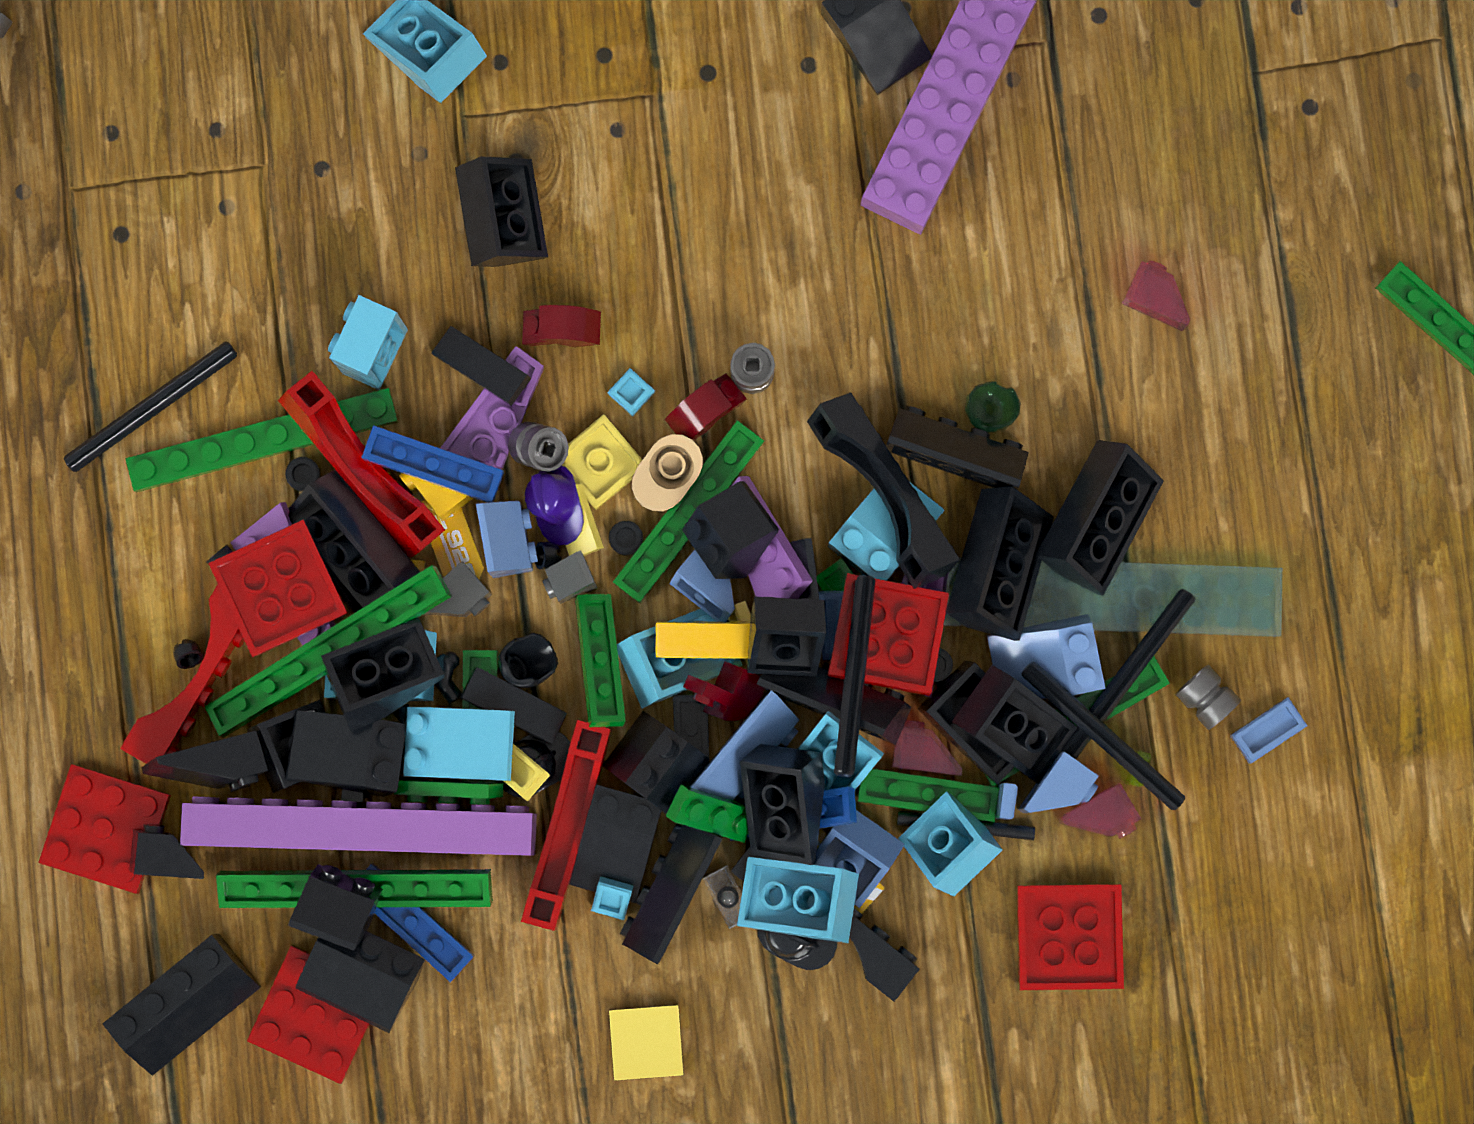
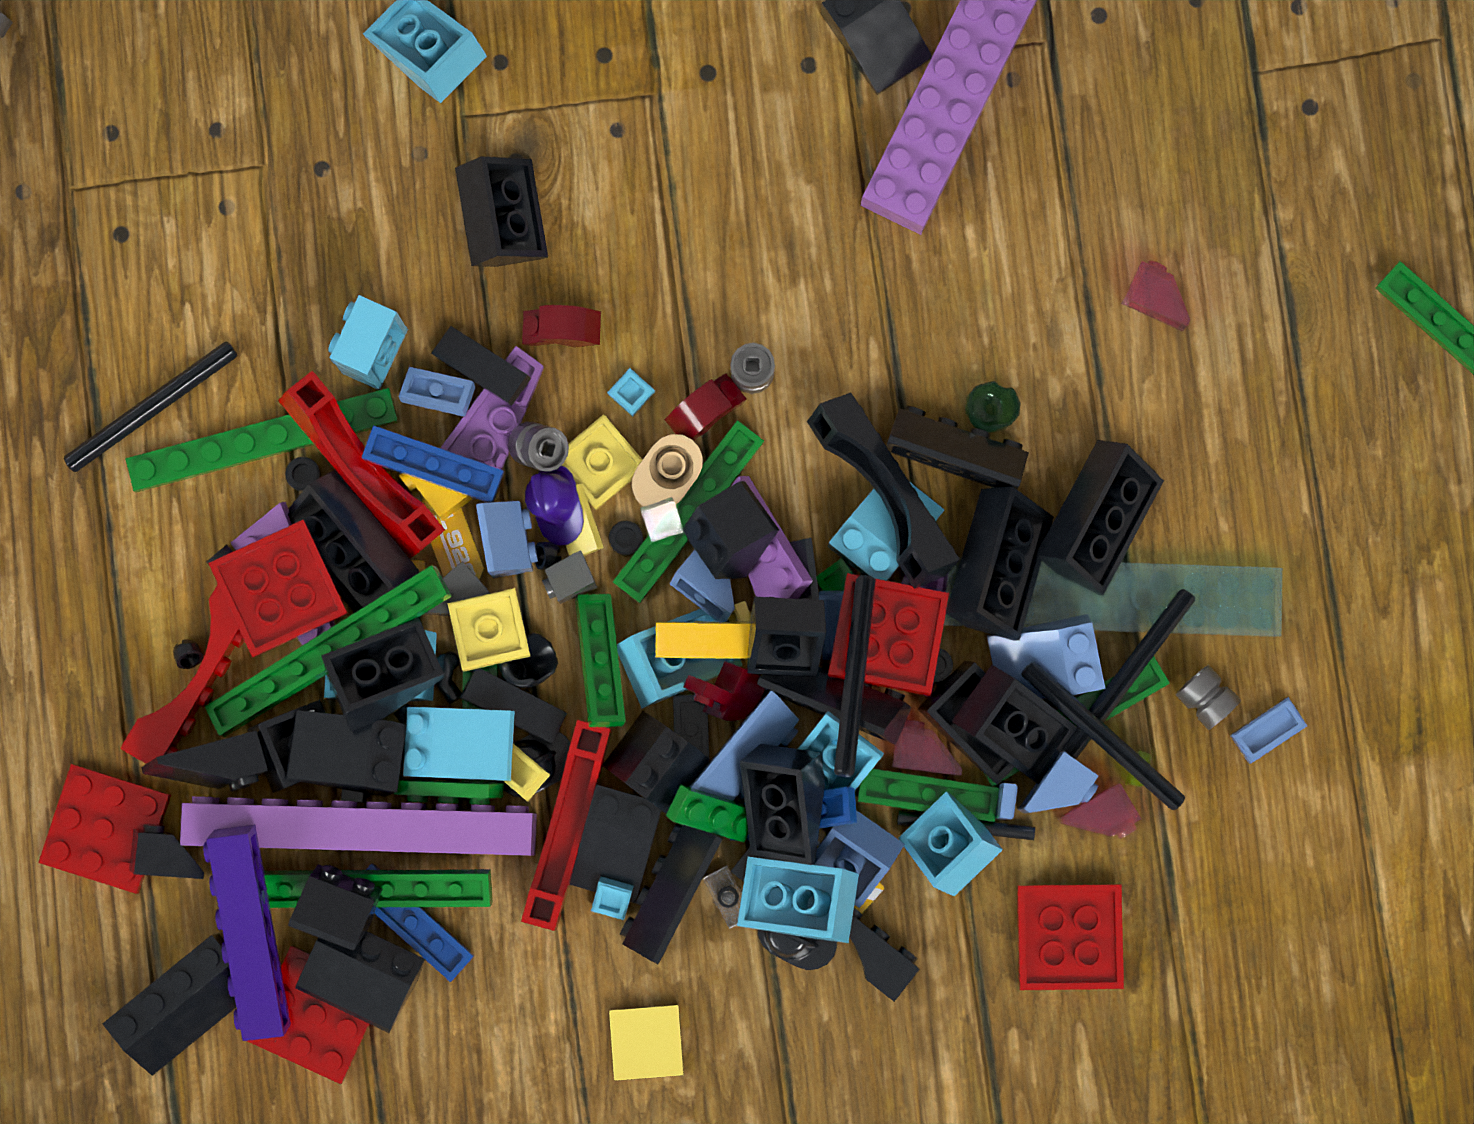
none -> dark purple brick [203,824,291,1041]
none -> medium blue plate [399,367,475,417]
none -> light yellow tile [447,588,530,672]
none -> clear tile [640,497,683,542]

